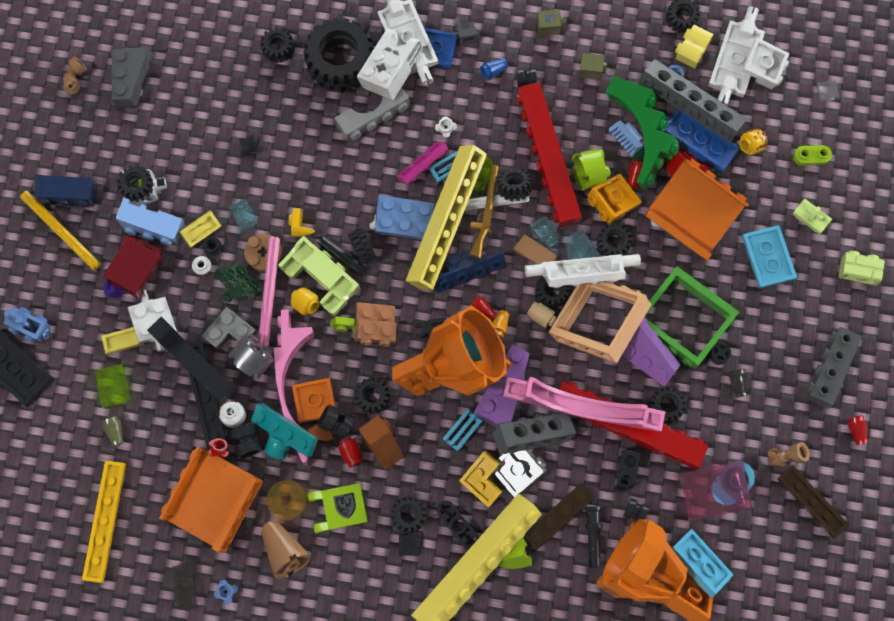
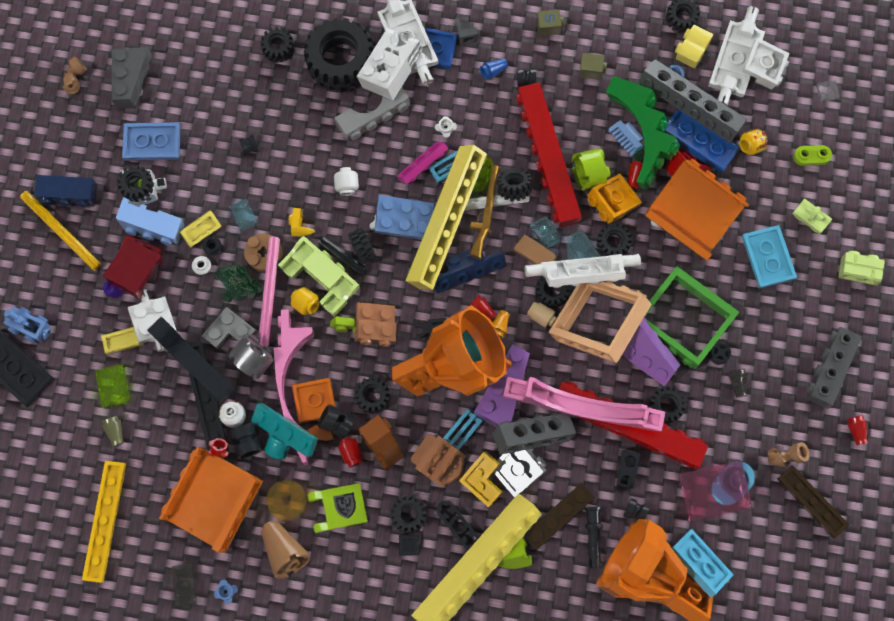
none -> medium blue plate [122,122,181,161]
none -> white head [334,167,359,196]
none -> nougat piece [411,434,466,488]

